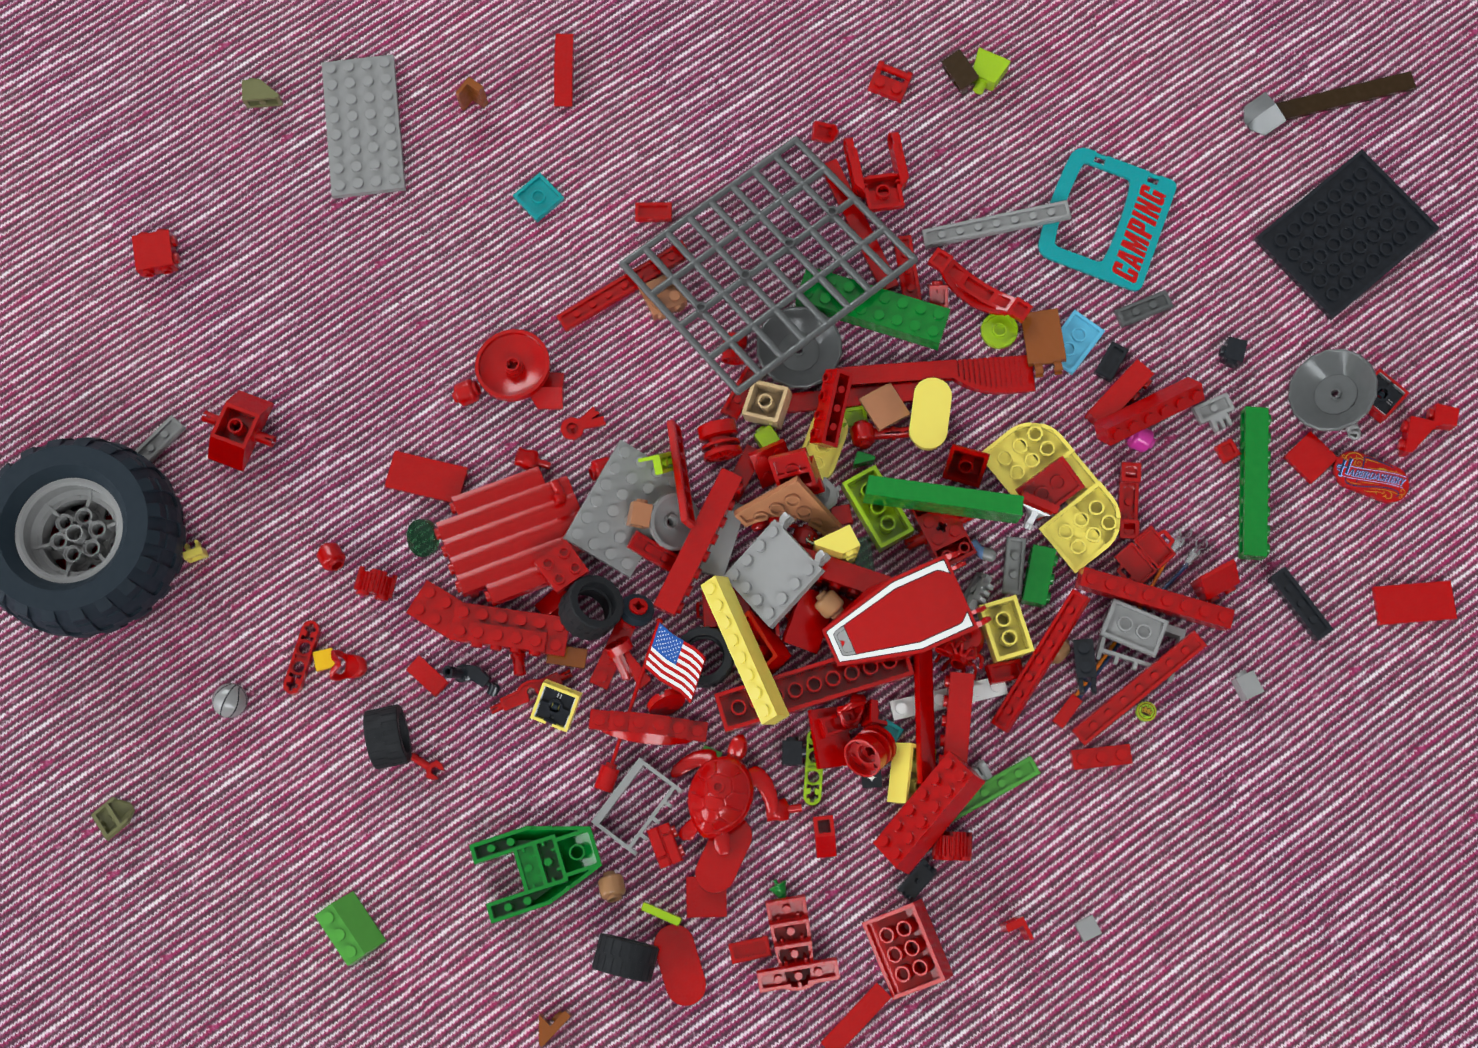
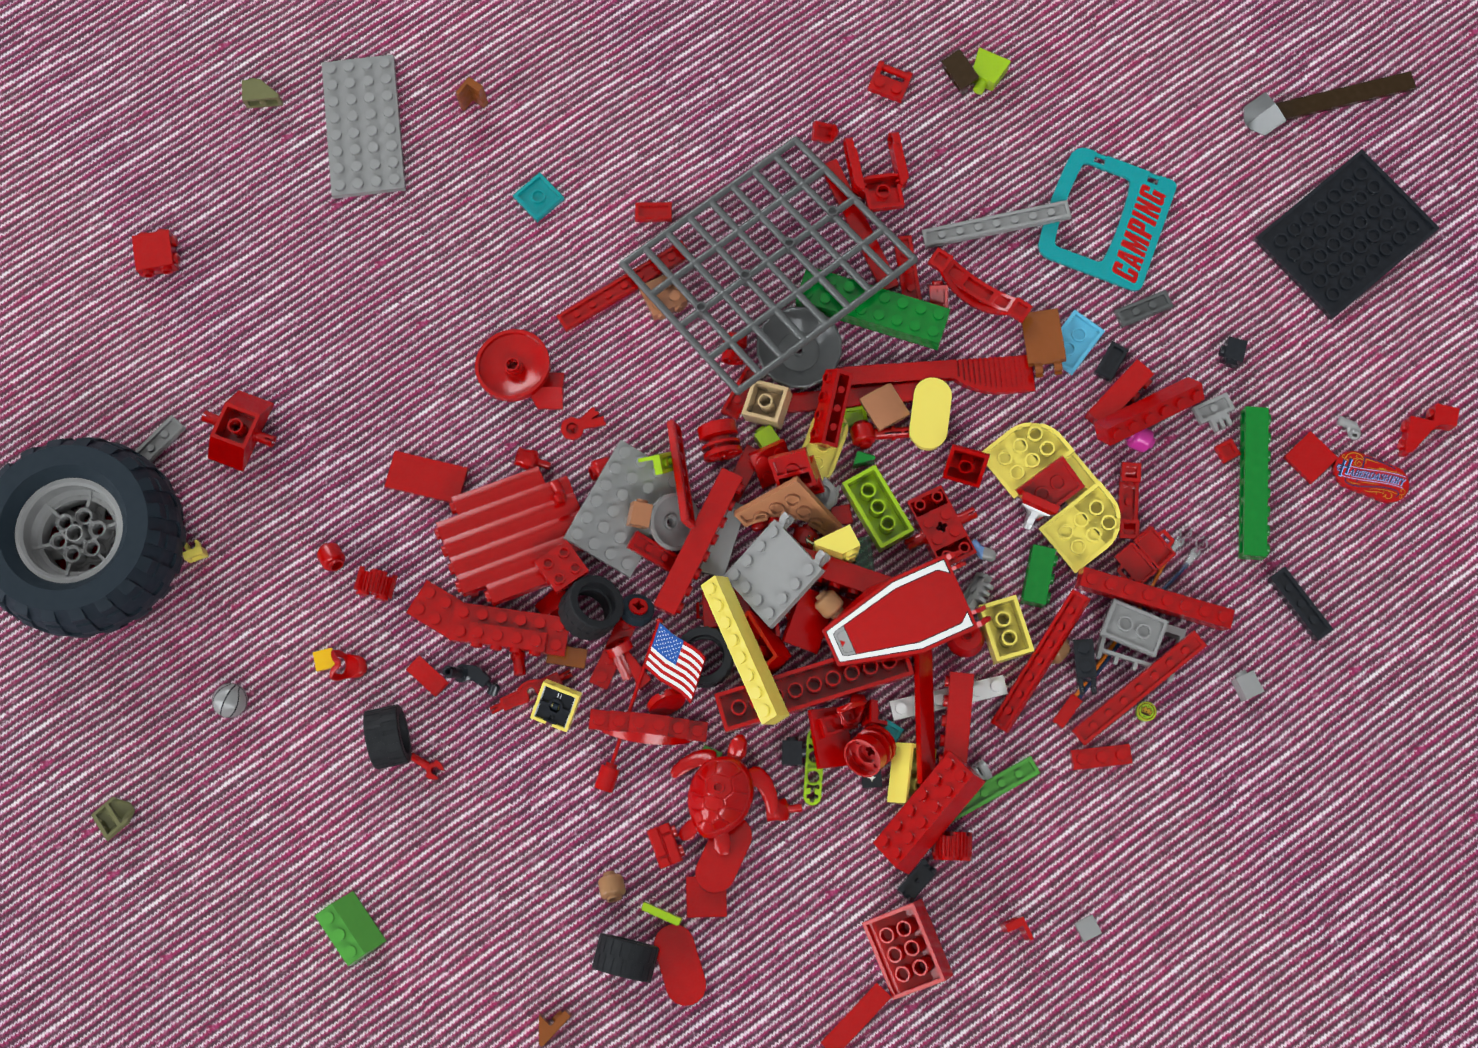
red beam [283,620,321,695] -> none
clear green tile [407,519,439,557] -> none
red head [452,379,482,406] -> none
green wedge [469,826,603,924] -> none
red slope [554,34,574,107] -> none
light grey hinge [591,757,684,856] -> none
red tile [728,935,772,964] -> none
red slope [756,894,840,993] -> none
green piece [768,879,787,898] -> none
red slope [812,815,837,858] -> none
green tile [863,475,1024,524] -> none
red animal [934,640,984,680] -> none
lime tile [980,314,1018,349] -> none
red tile [984,658,1023,685] -> none
light grey tile [1002,536,1026,596] -> none
red slope [1190,559,1240,603] -> none
dark grey dish [1288,349,1378,431] -> none
piece [1368,368,1409,424] -> none
red tile [1372,580,1457,626] -> none

